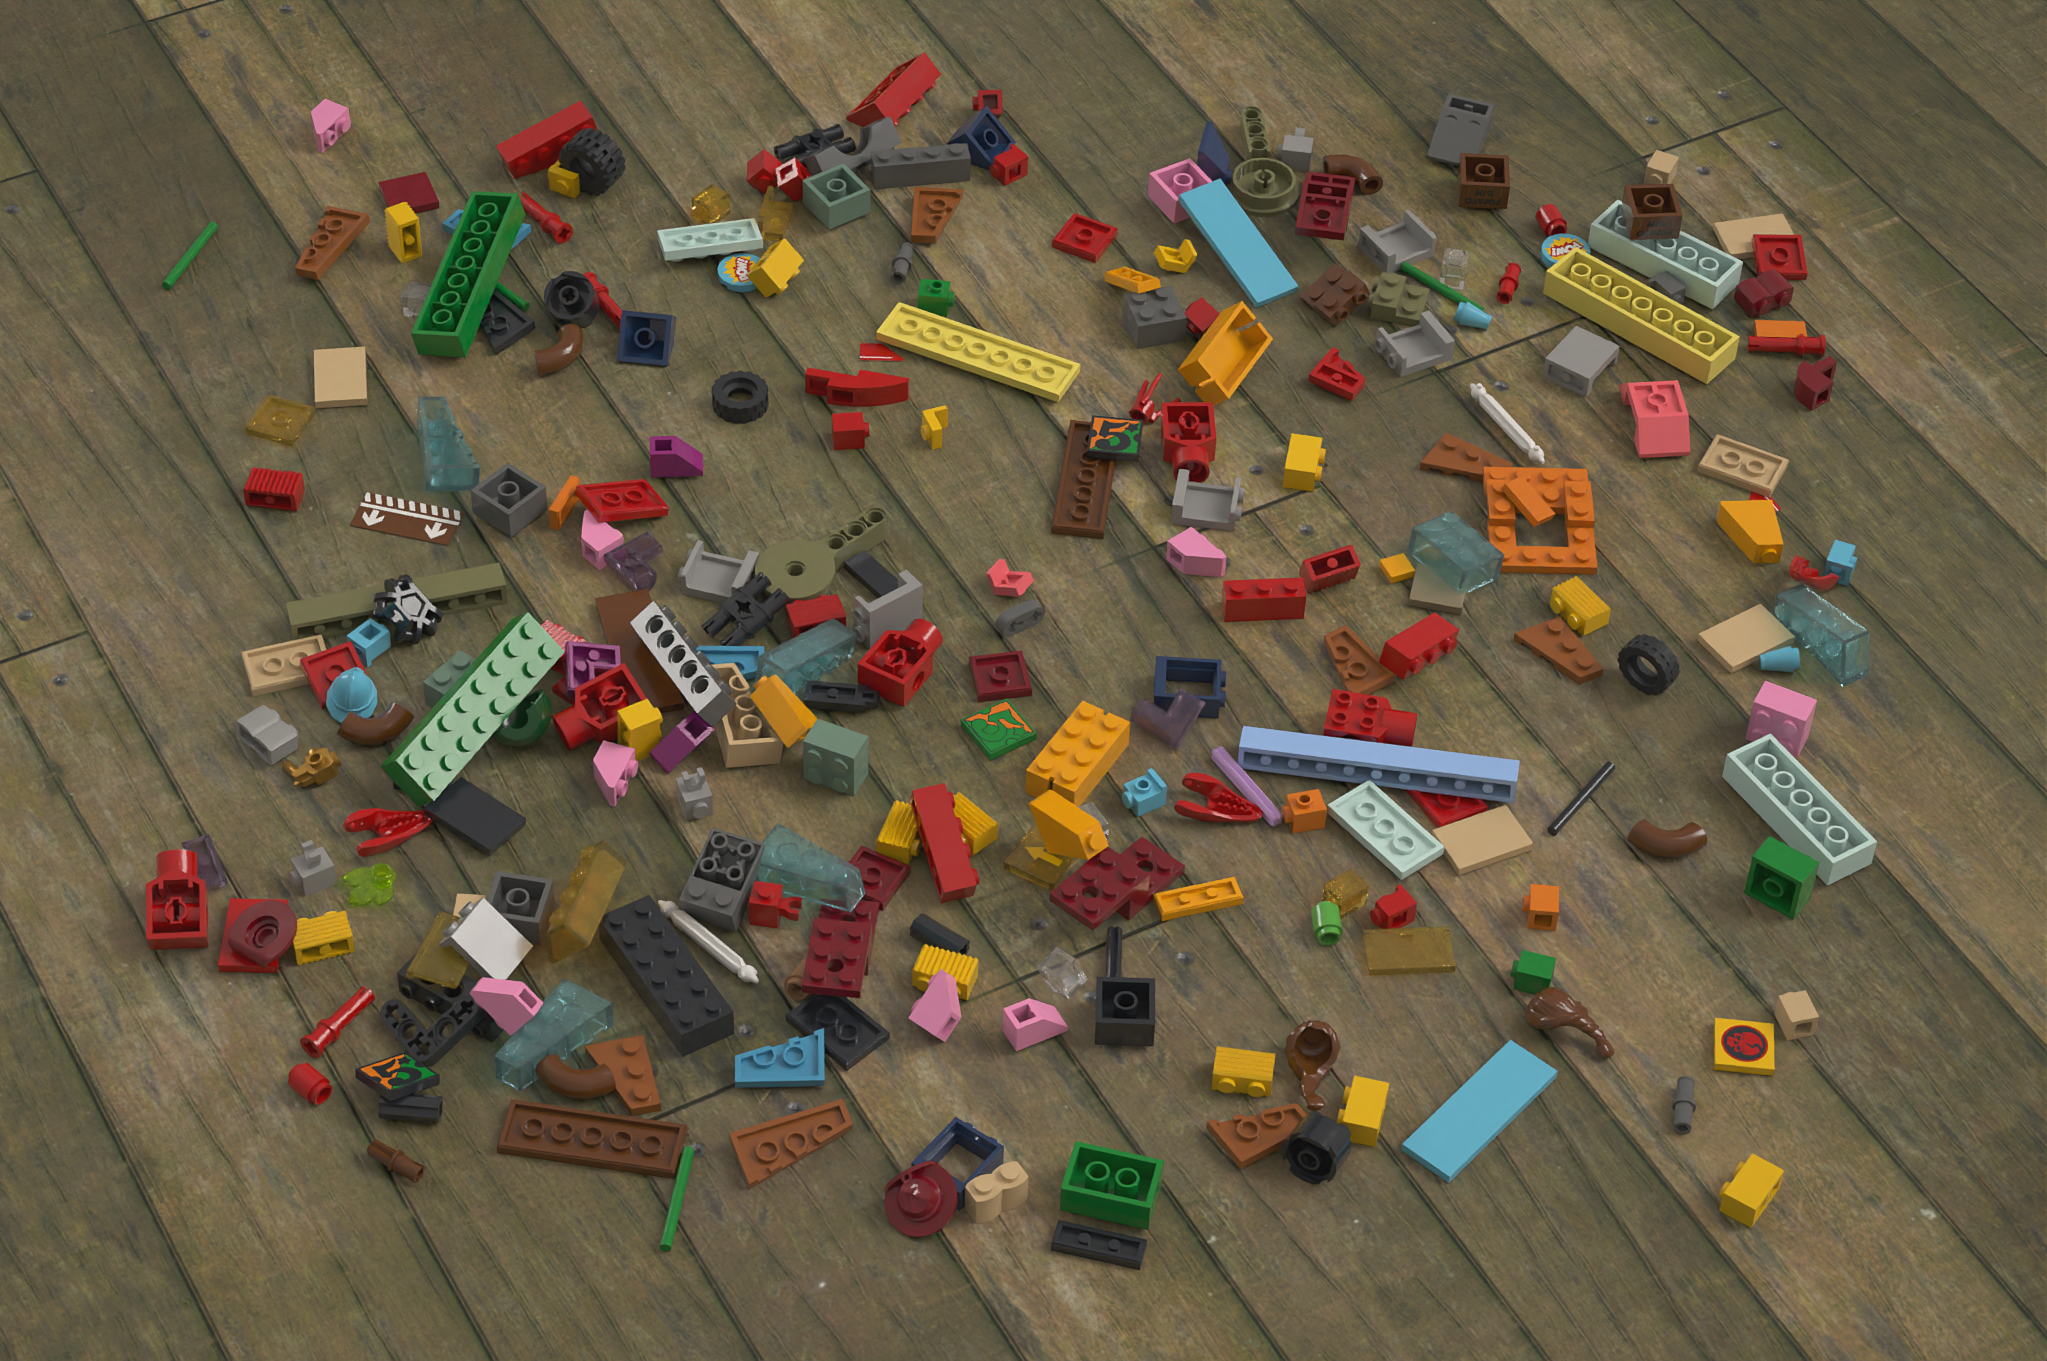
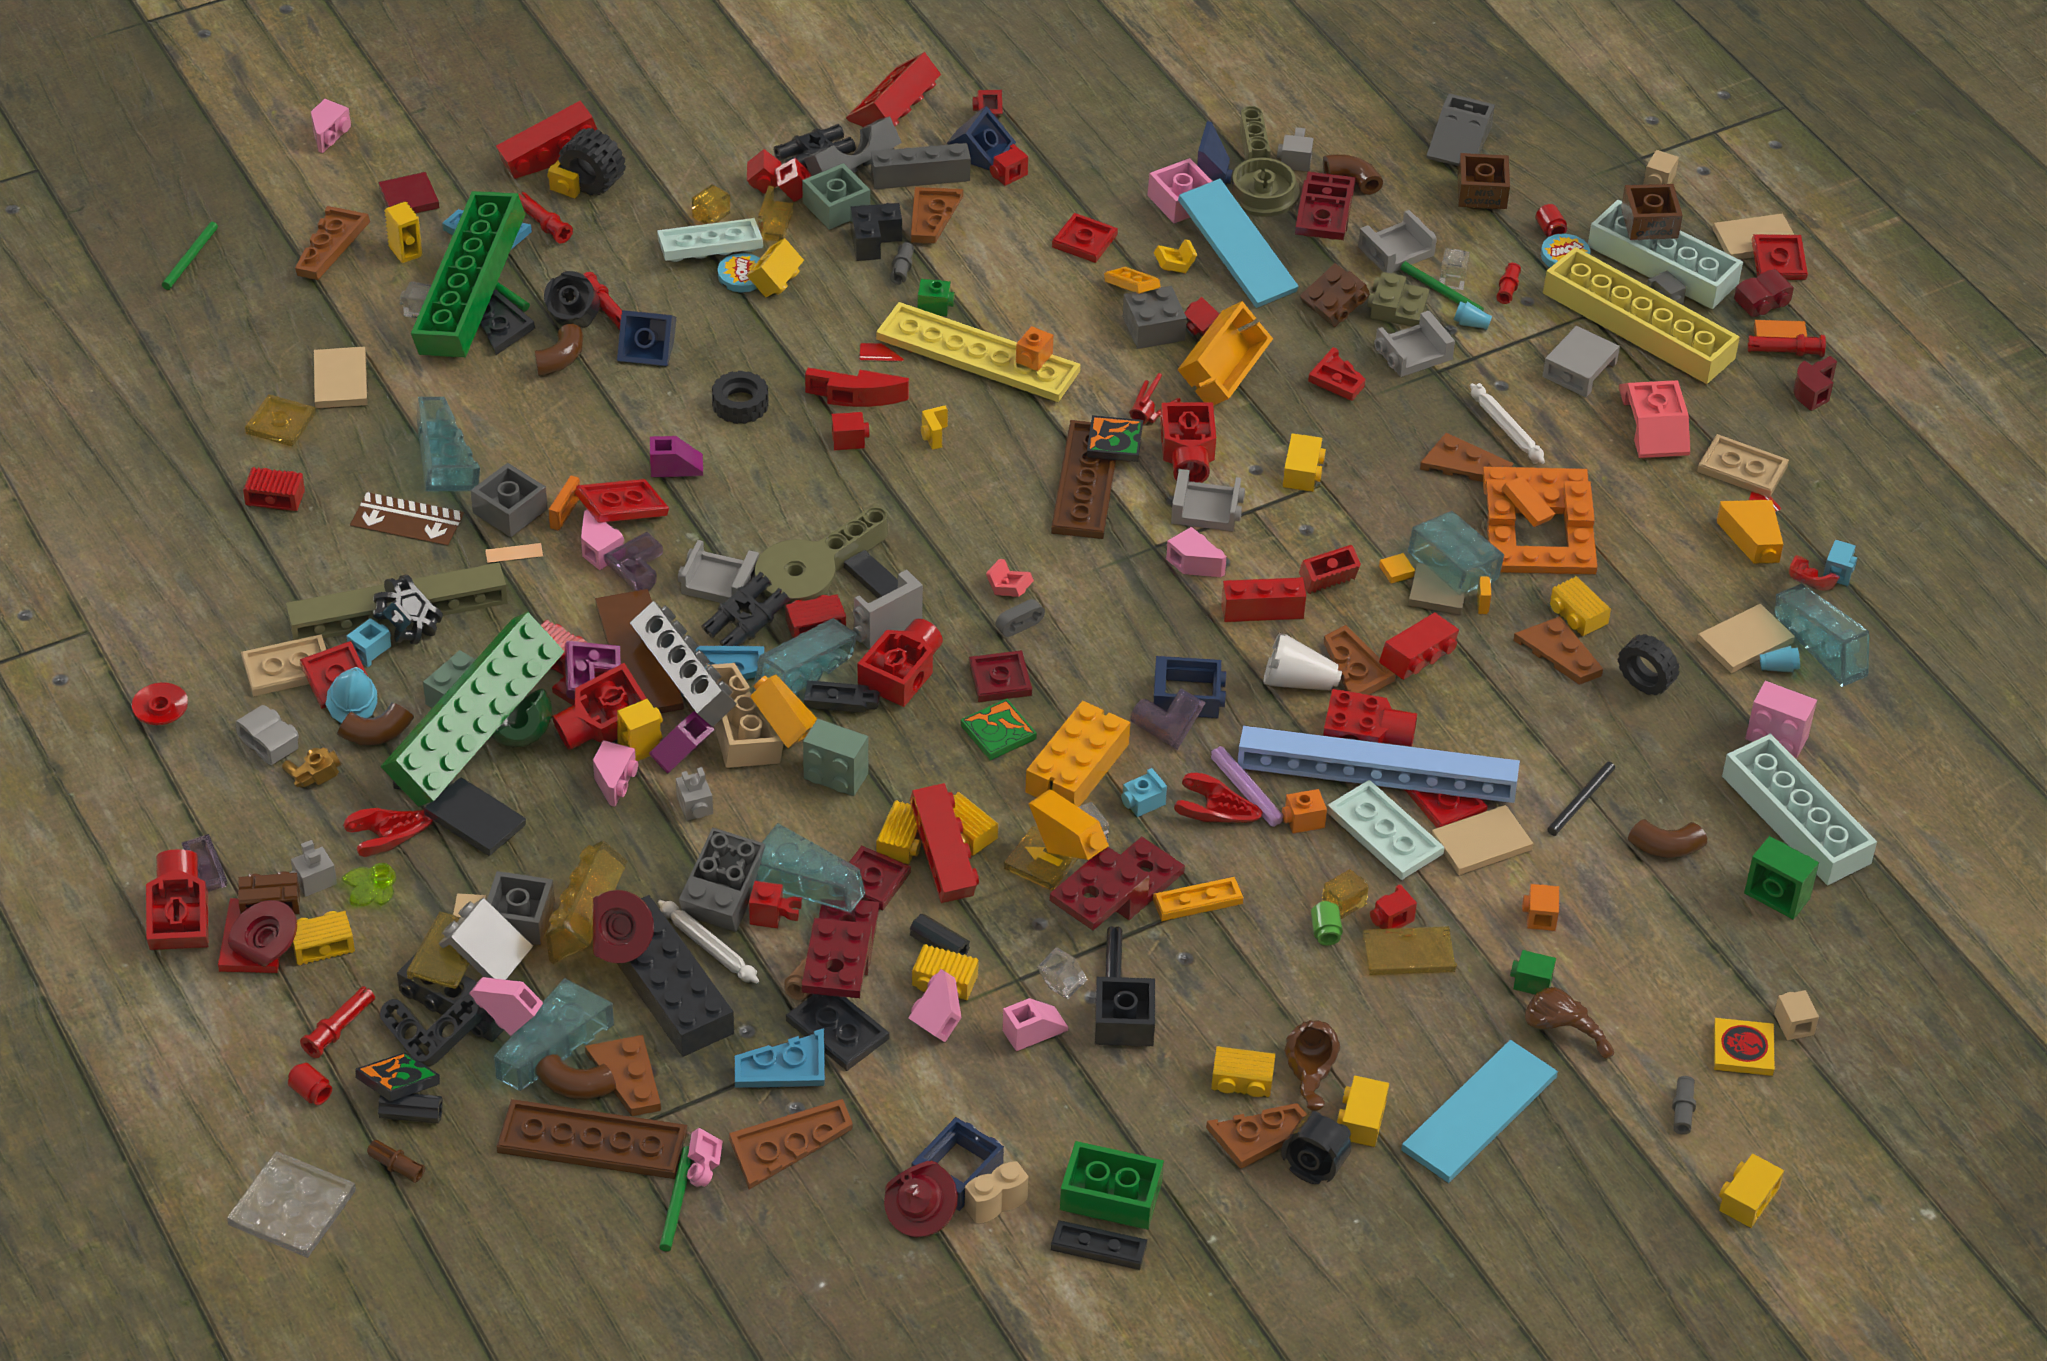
none -> red dish [132,682,188,725]
none -> clear plate [227,1151,356,1258]
none -> reddish brown brick [238,871,300,915]
none -> light nougat sticker [485,543,543,563]
none -> dark red hat [592,890,654,963]
none -> bright pink plate [687,1128,723,1187]
none -> black brick [850,203,902,261]
none -> orange brick [1016,326,1054,371]
none -> white cone [1264,633,1342,690]
none -> light orange tile [1477,576,1491,614]

